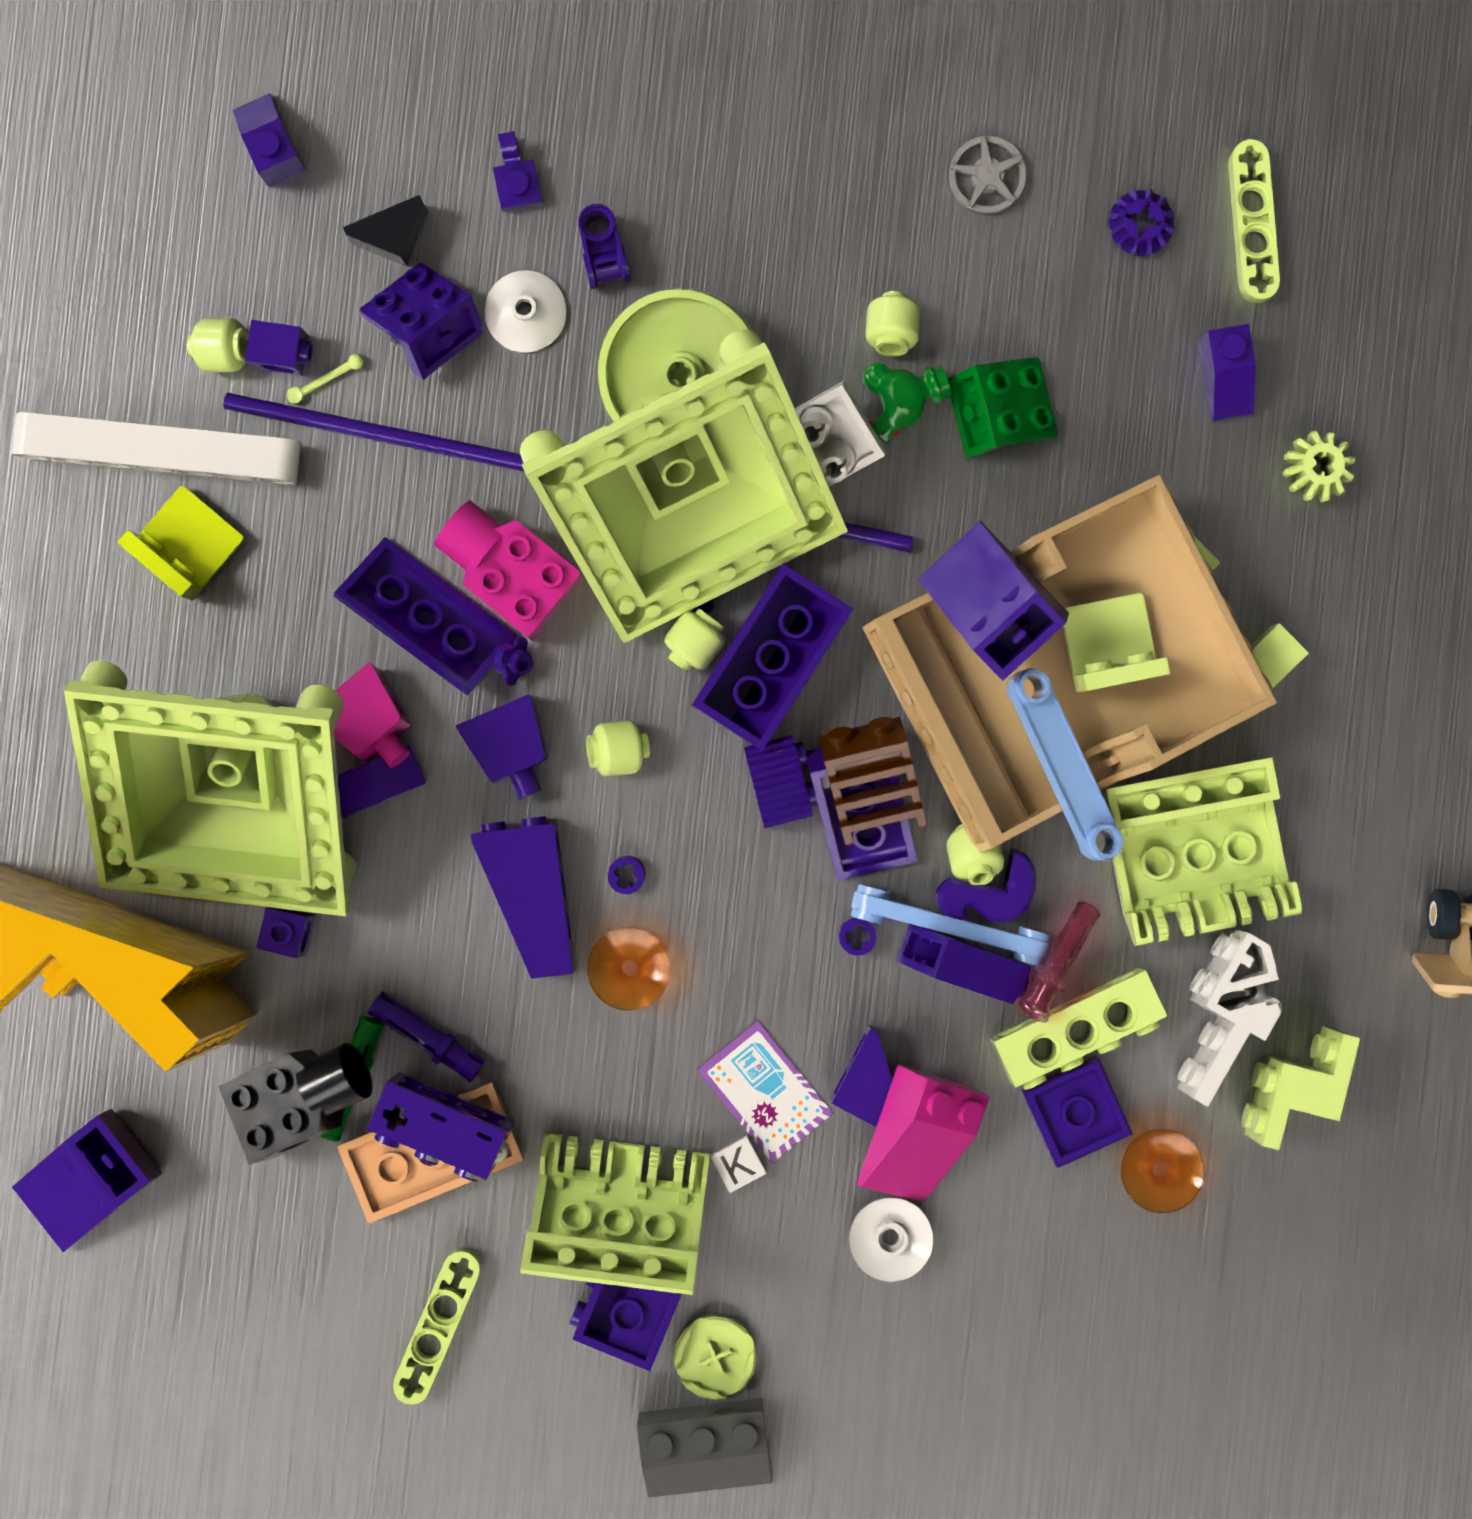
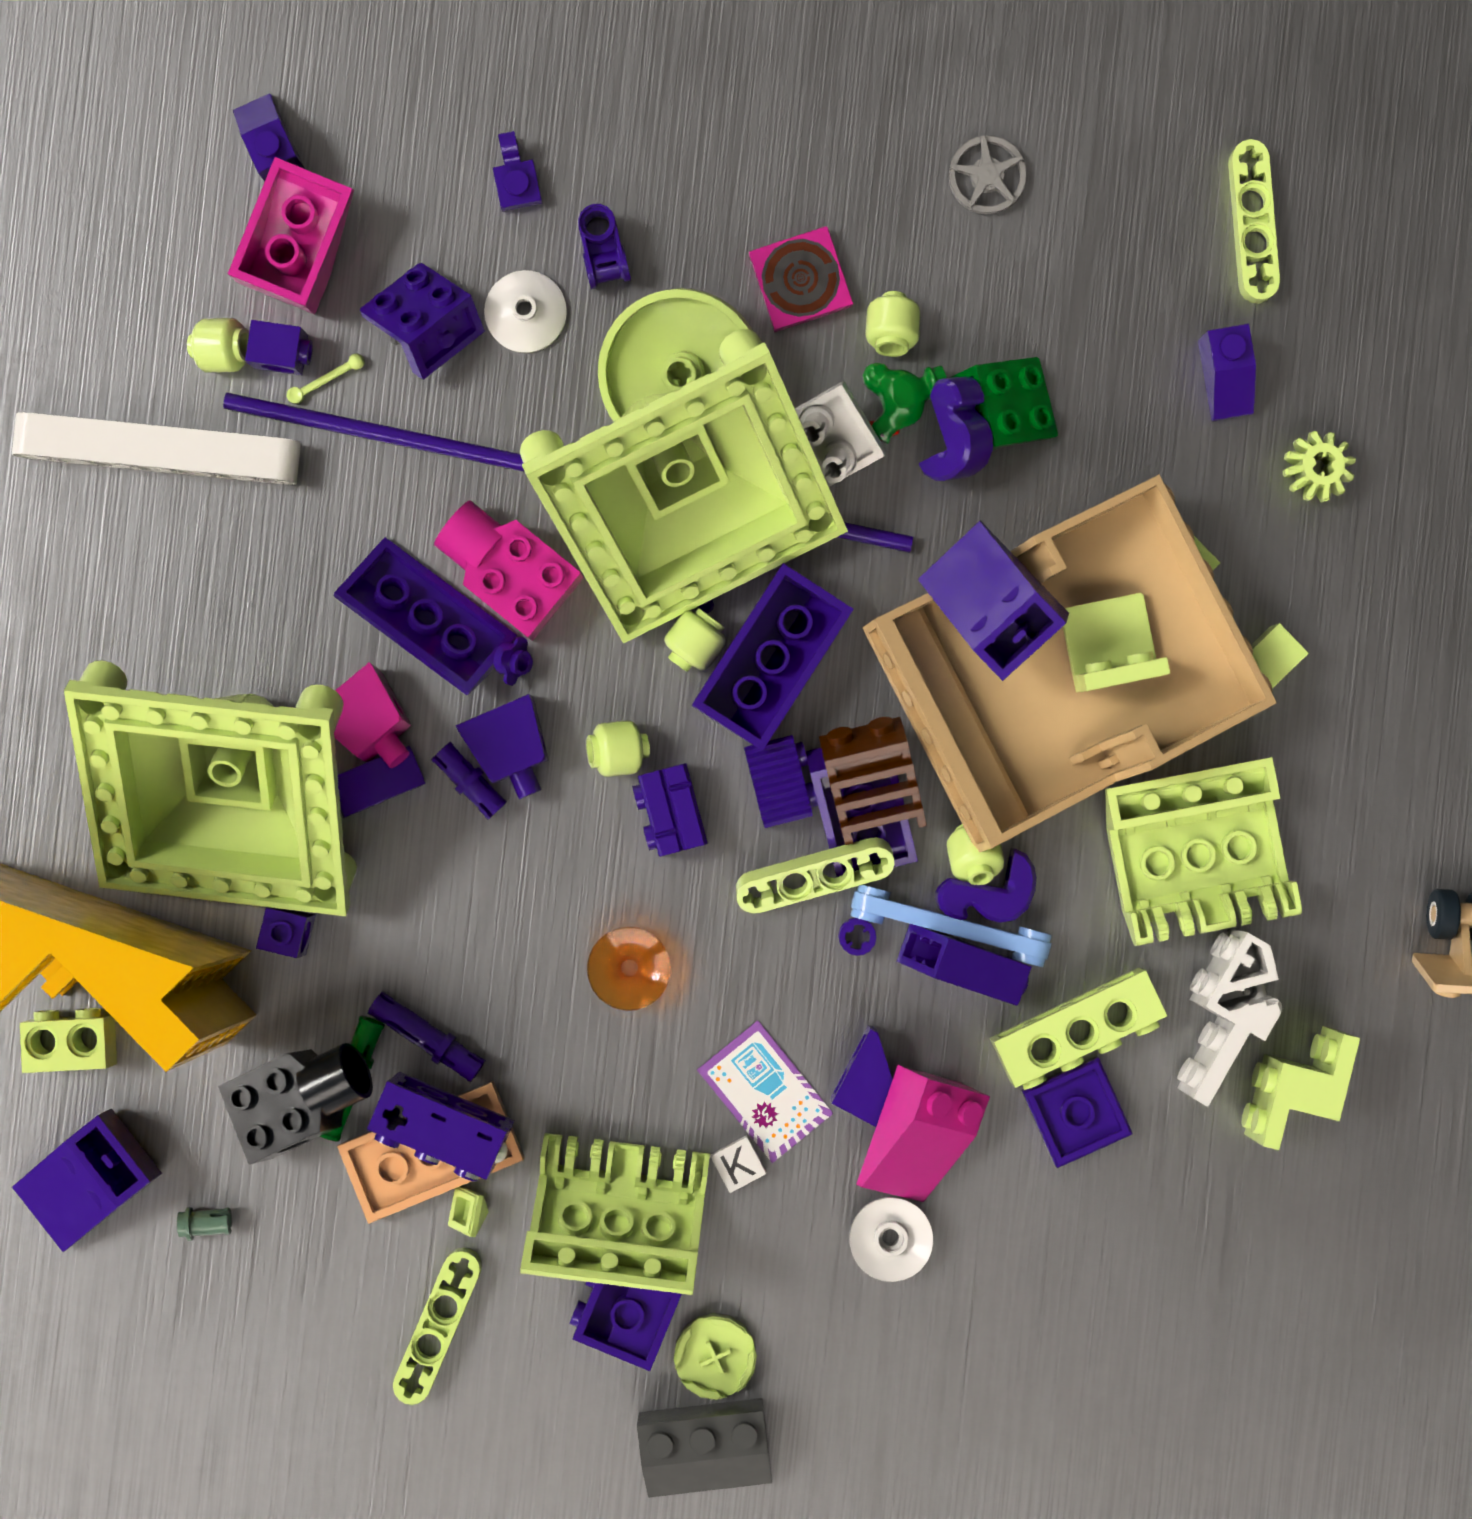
neon yellow bracket [117,486,245,601] -> none
black slope [343,195,428,266] -> none
dark purple slope [471,816,576,979] -> none
dark purple bush [607,856,646,894] -> none
light blue piece [1007,668,1123,861] -> none
clear pink pin [1014,901,1101,1022] -> none
dark purple gear [1108,189,1175,256] -> none
clear orange dish [1120,1129,1205,1213] -> none
none -> yellowish green brick [20,1008,117,1073]
none -> sand green pin [177,1207,232,1241]
none -> dark pink slope [228,157,354,315]
none -> dark purple pin [431,741,507,820]
none -> yellowish green slope [448,1186,489,1237]
none -> dark purple brick [632,763,708,857]
none -> yellowish green beam [736,837,895,914]
none -> tile [749,226,853,333]
none -> dark purple animal [918,376,993,481]

